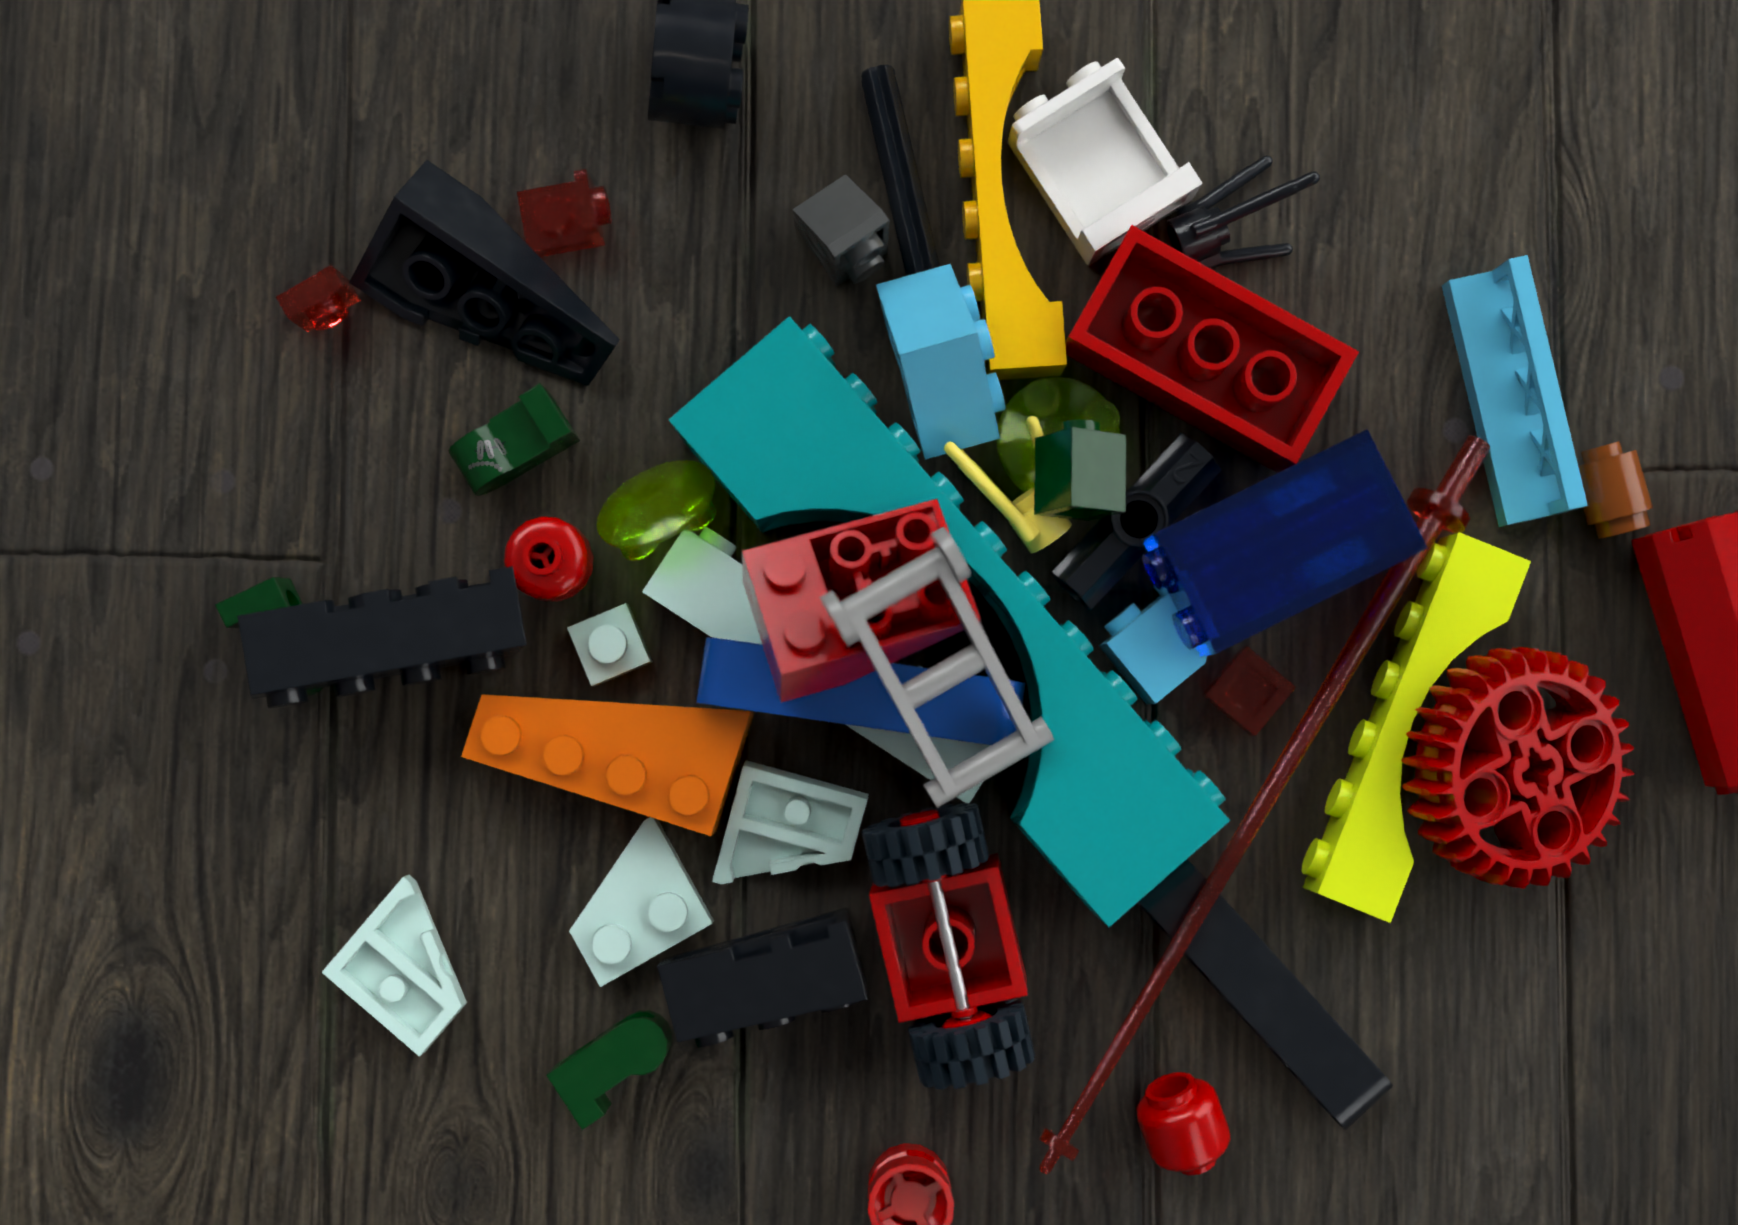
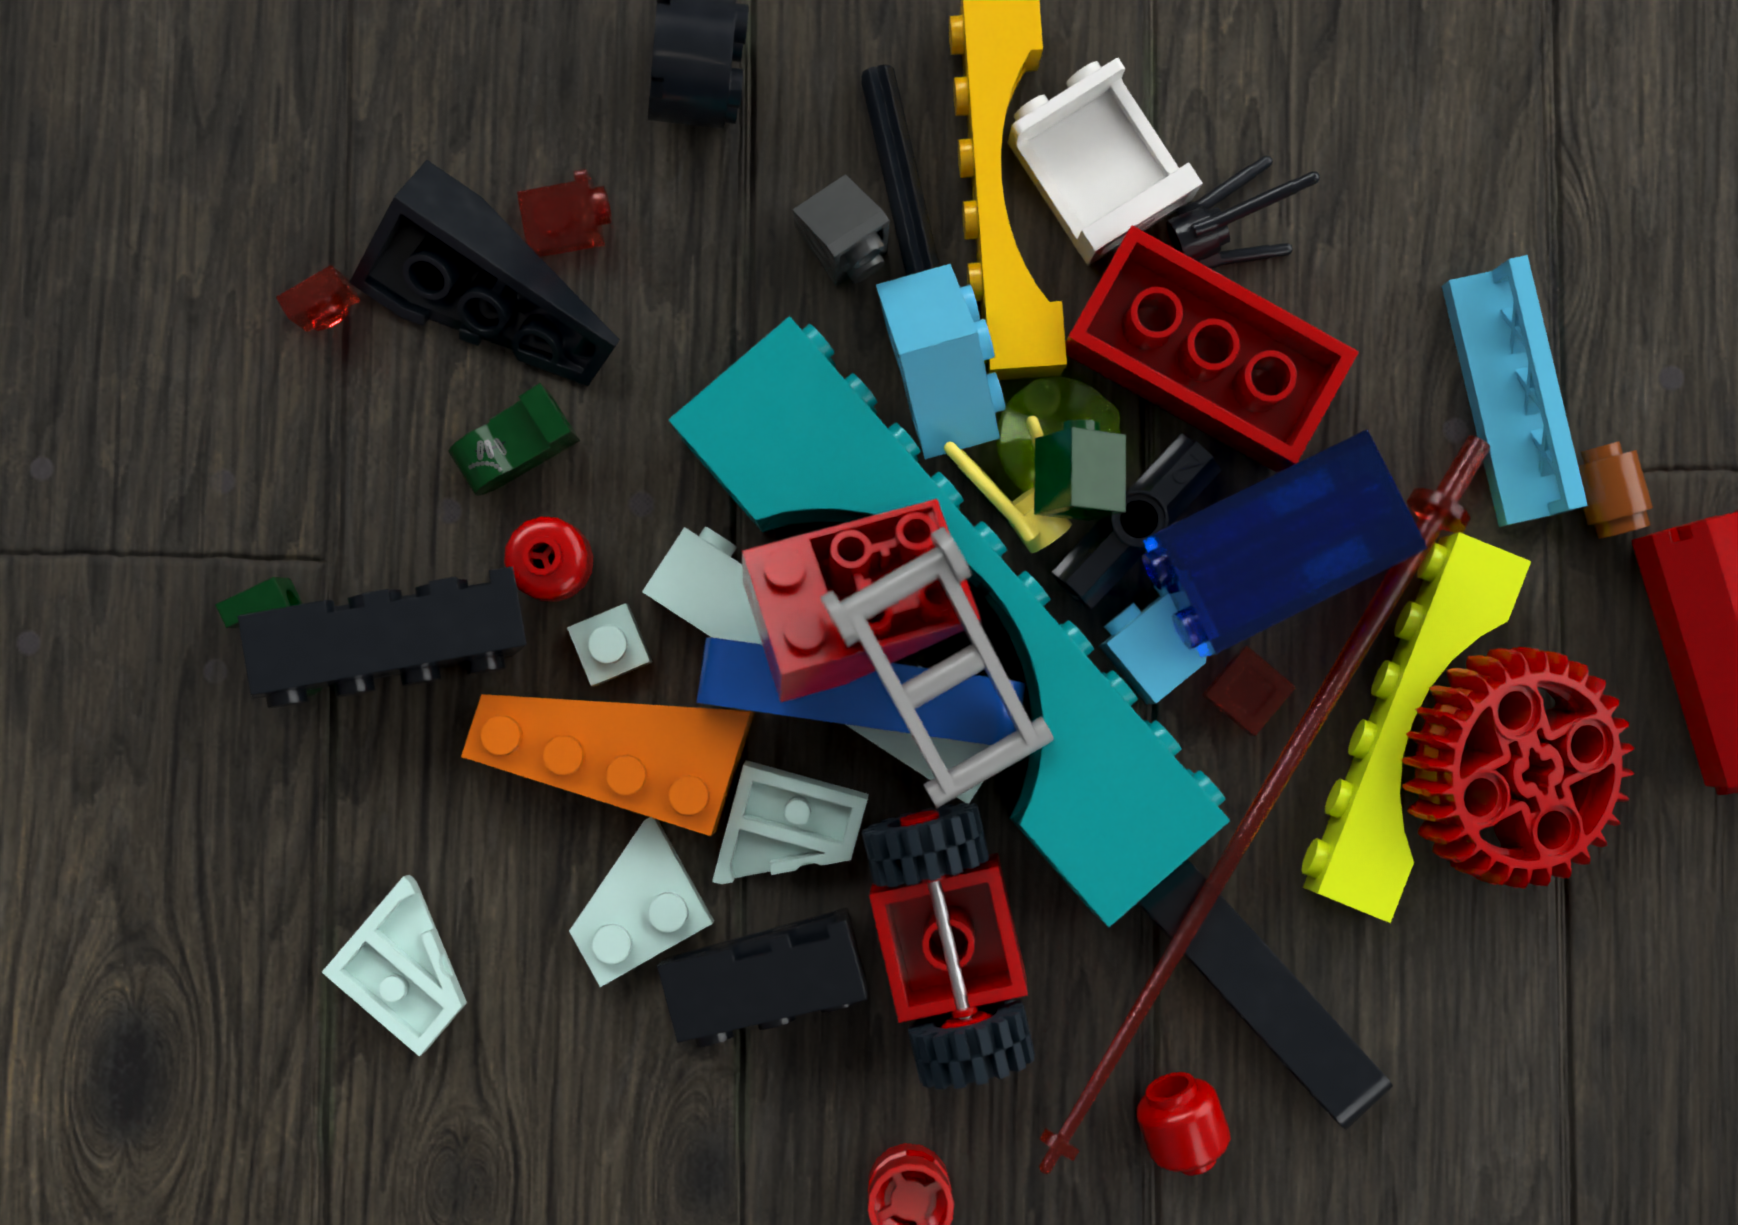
dark green leg [546,1010,672,1130] -> none
clear neon green dish [597,460,716,561] -> none

